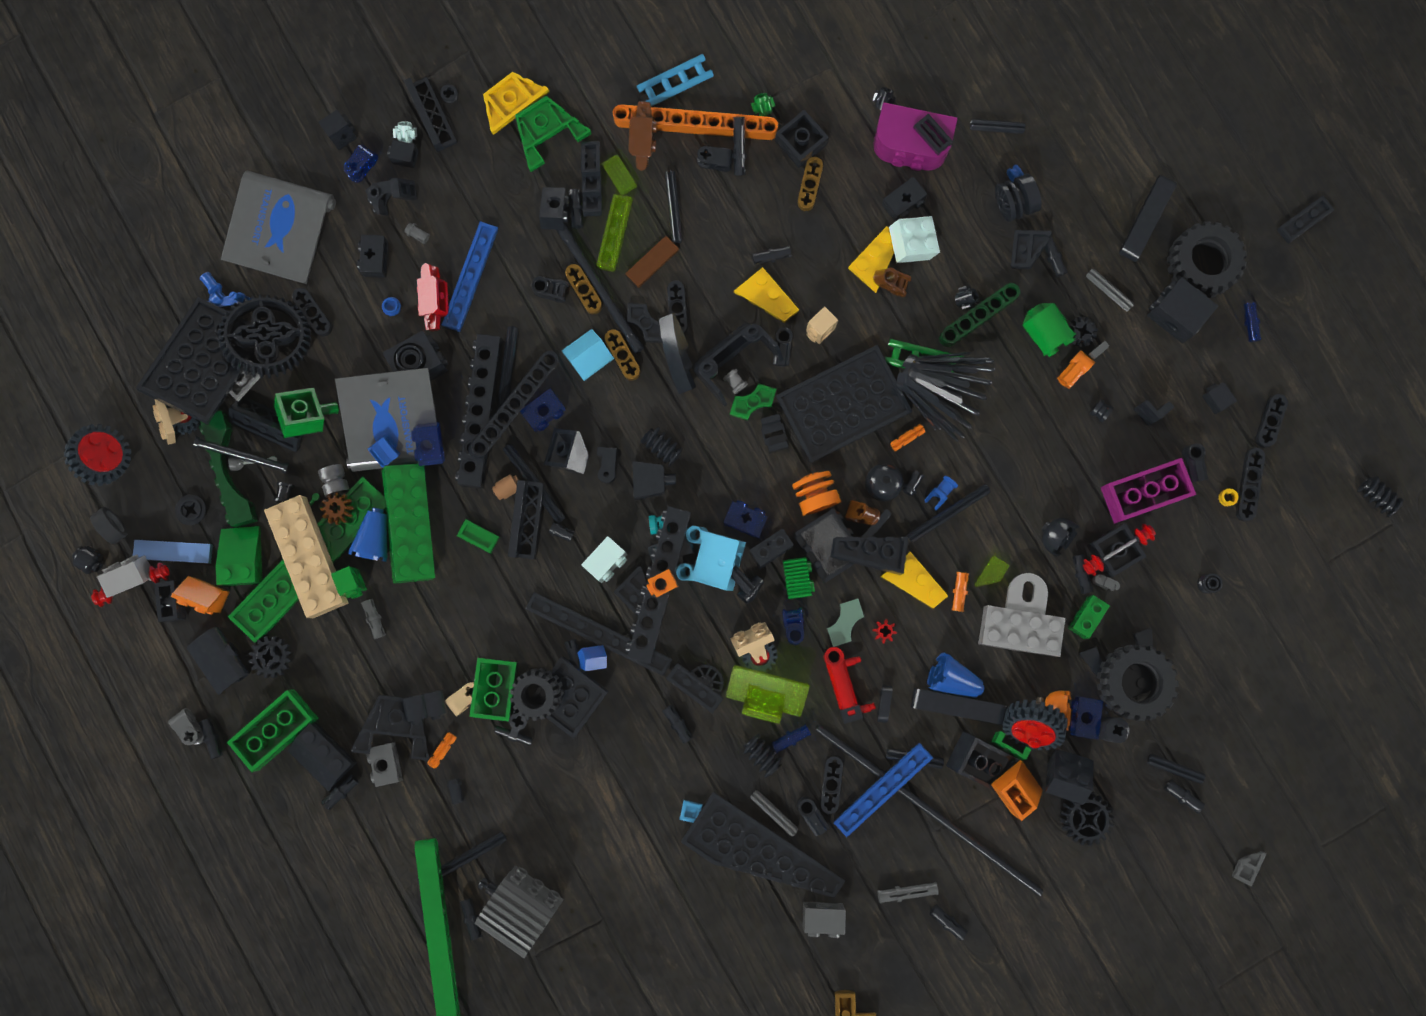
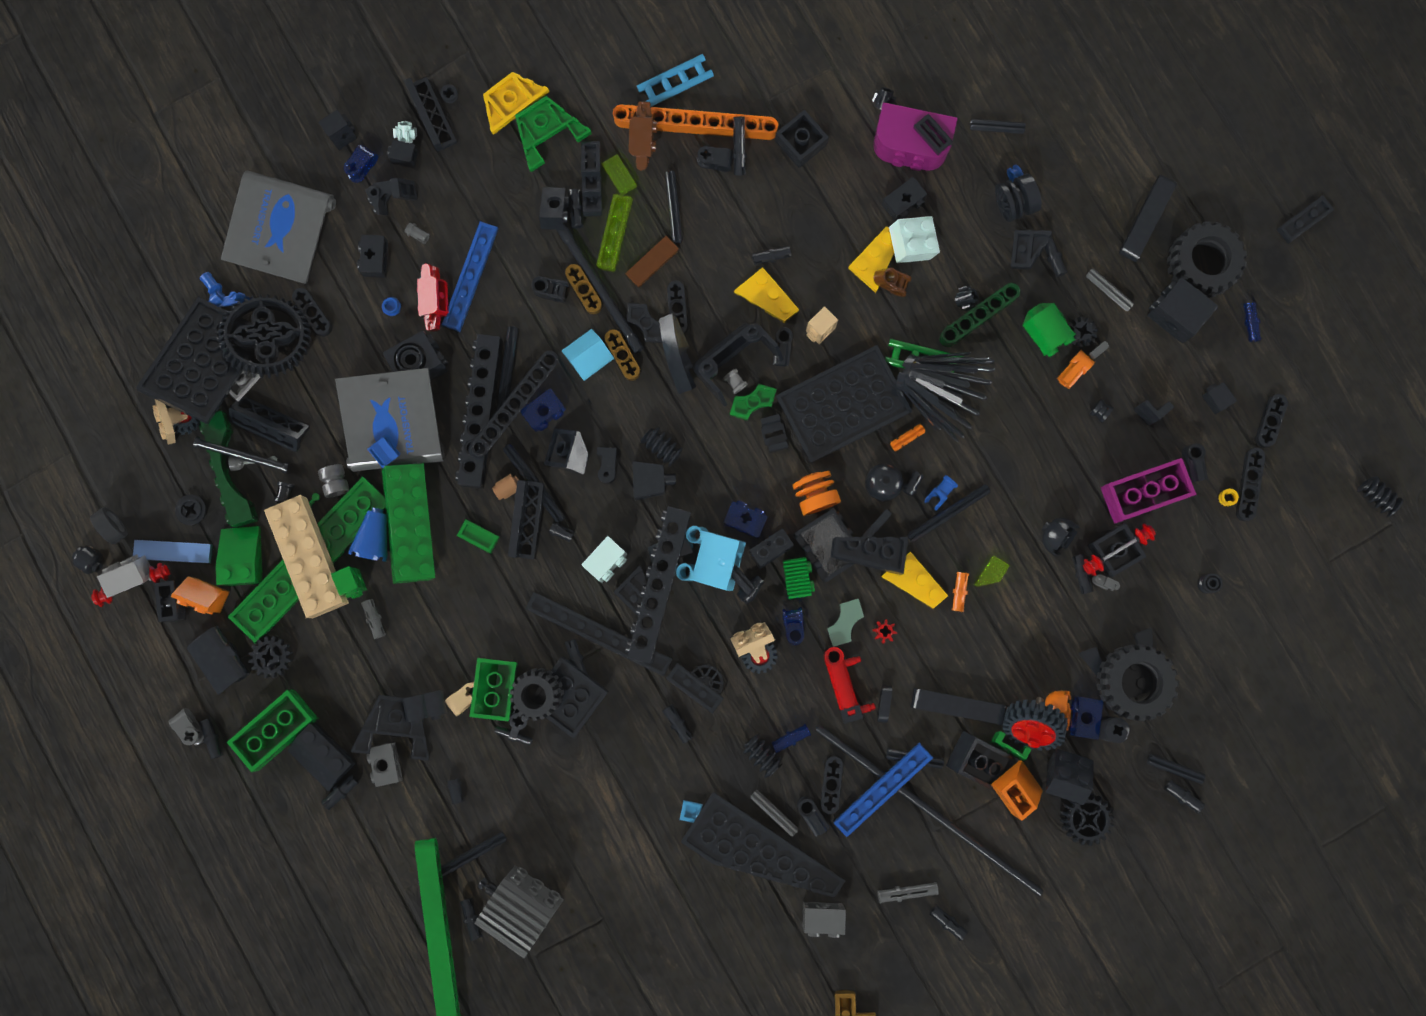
wheel [64,424,131,486] -> none
green brick [274,388,339,438] -> none
reddish brown gear [320,492,355,525] -> none
clear blue brick [411,422,445,466] -> none
orange axle [427,732,457,768] -> none
blue piece [577,645,607,671] -> none
orange brick [646,569,678,597] -> none
teal wheel [649,515,670,535] -> none
clear neon green bracket [726,665,810,724] -> none
green gear [751,93,775,116] -> none
pearl gold beam [798,157,823,211] -> none
reddish brown piece [844,500,880,525] -> none
blue cone [927,652,984,698] -> none
light grey brick [978,573,1065,657] -> none
green brick [1067,595,1110,639] -> none
dark grey tile [1231,851,1267,886] -> none

